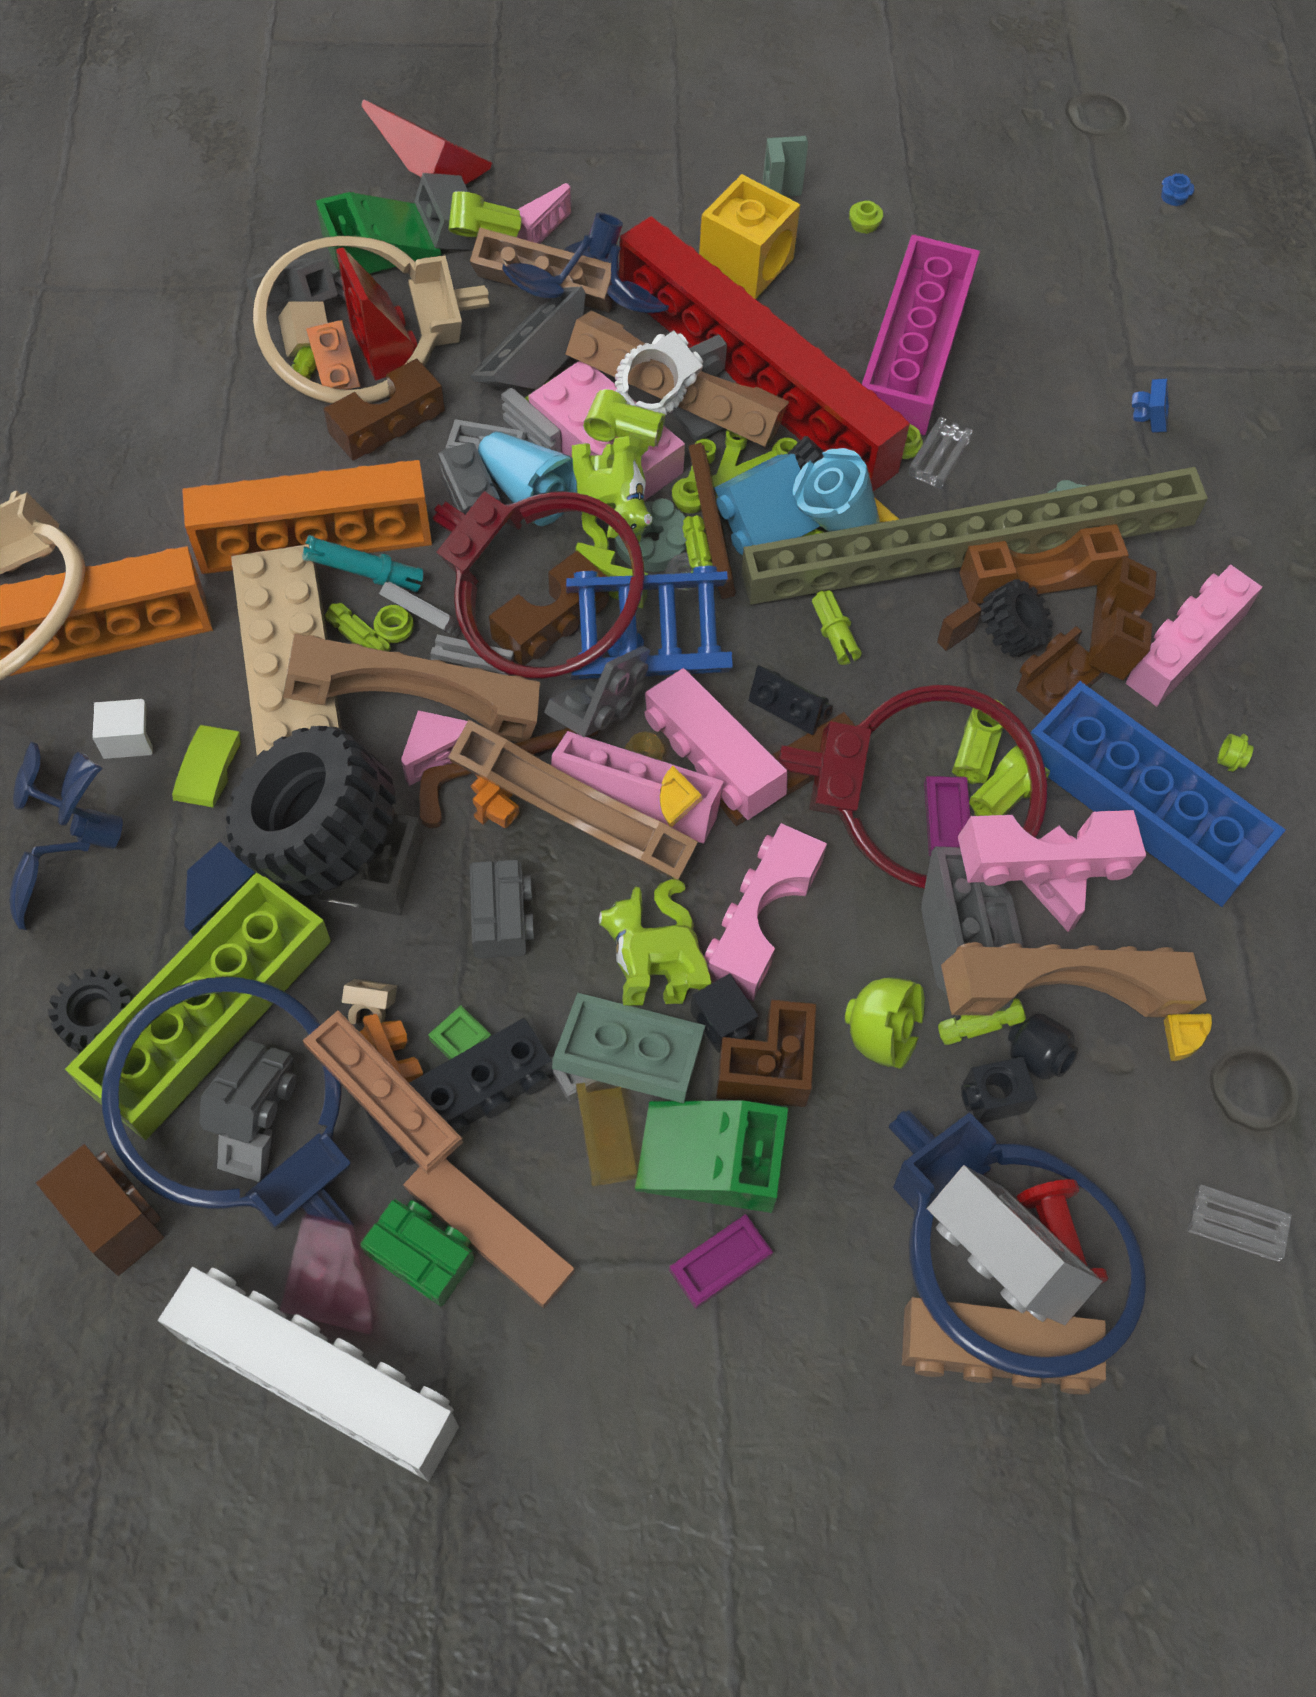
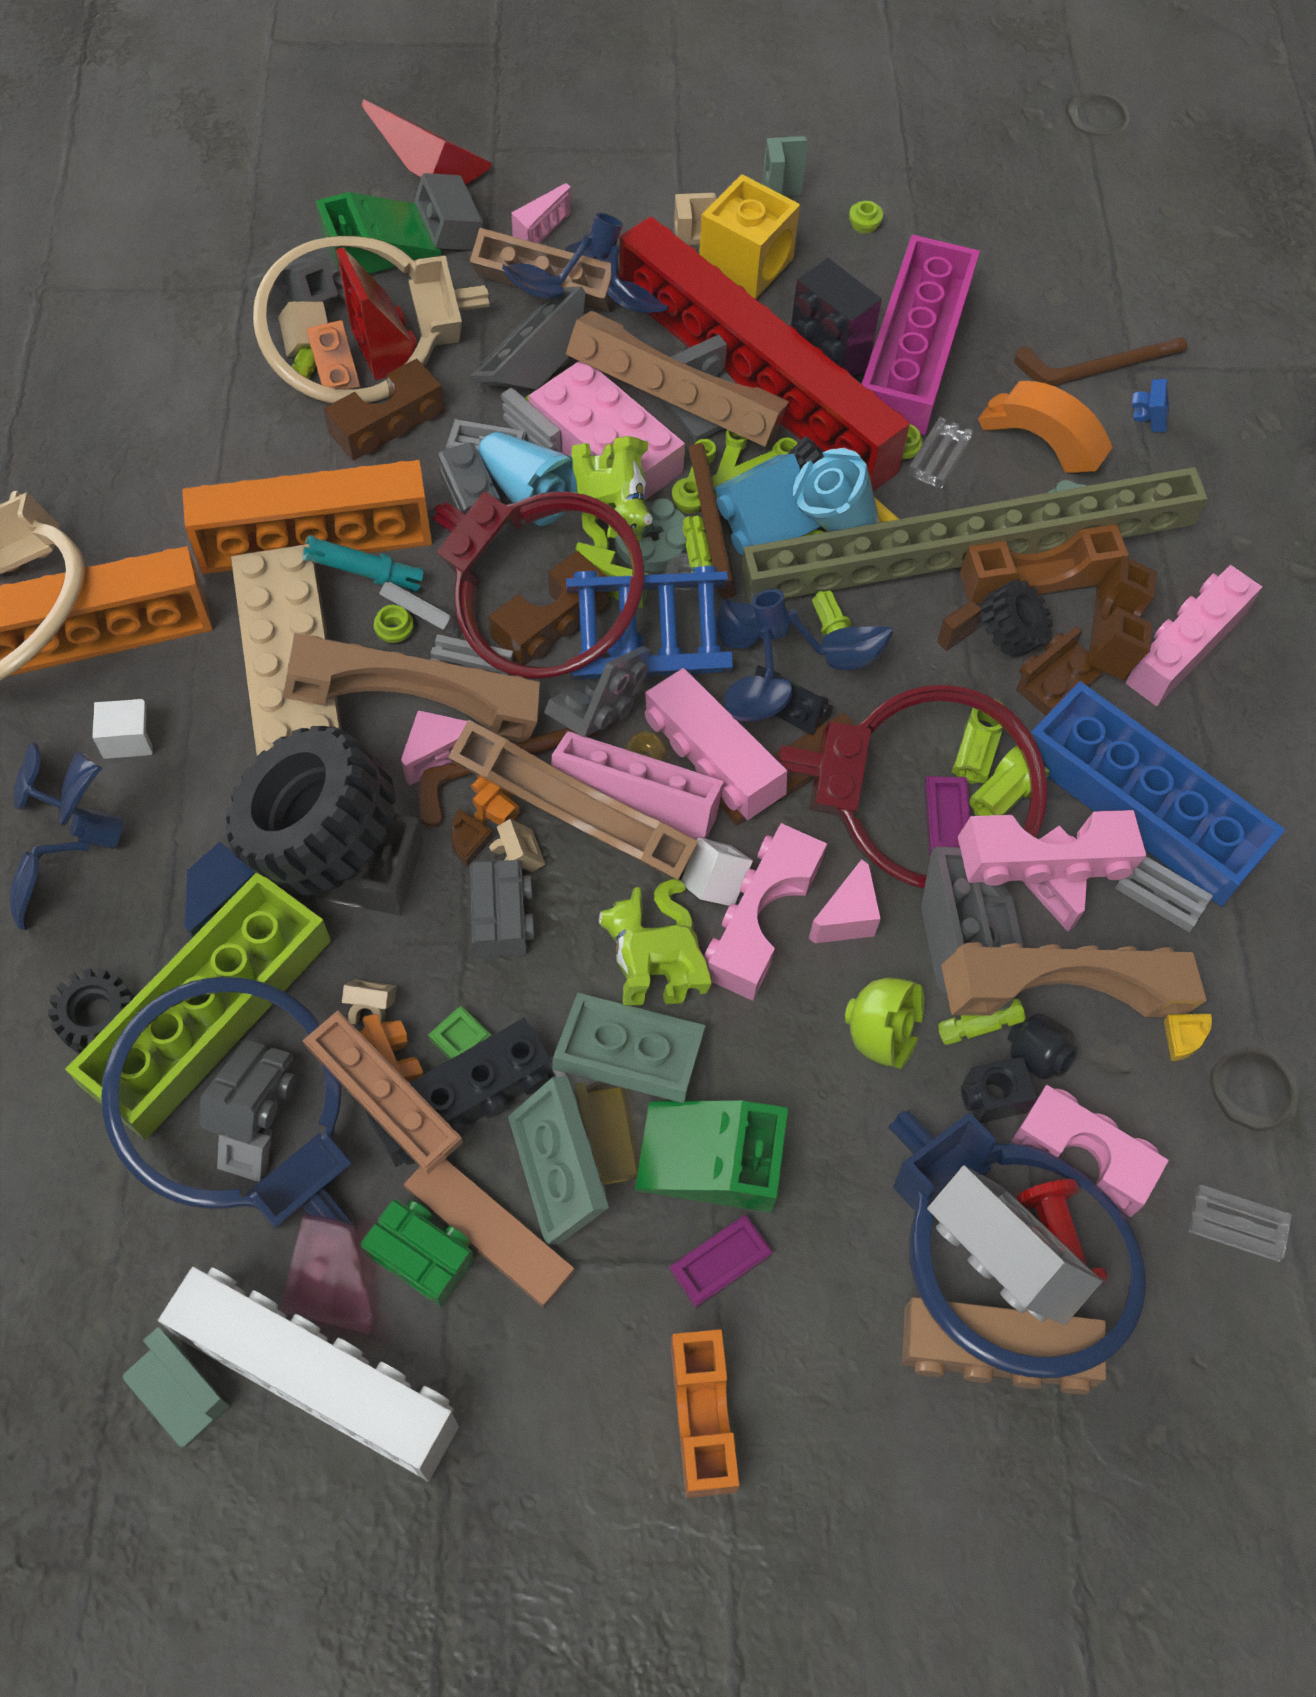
reddish brown brick [35,1144,165,1276] -> none
lime slope [172,725,241,808] -> none
lime axle [325,603,391,652] -> none
lime piece [448,191,522,238] -> none
lime piece [583,389,665,447] -> none
white piece [615,330,703,415] -> none
yellow tile [660,766,703,827] -> none
black brick [690,973,759,1053] -> none
reddish brown brick [716,1000,816,1107] -> none
blue plate [1161,173,1195,206] -> none
lime plate [1217,734,1253,772] -> none
none -> sand green panel [123,1326,230,1448]
none -> reddish brown tile [451,809,493,867]
none -> tan tile [489,819,545,872]
none -> sand green plate [508,1076,609,1246]
none -> orange arch [670,1329,739,1498]
none -> tan panel [674,193,716,245]
none -> white panel [681,837,753,906]
none -> dark blue plant [717,589,892,721]
none -> black brick [791,258,882,383]
none -> bright pink slope [809,859,881,944]
none -> orange arch [978,381,1113,473]
none -> bright pink arch [1011,1085,1169,1217]
none -> reddish brown piece [1014,337,1187,386]
none -> light grey tile [1115,856,1213,933]

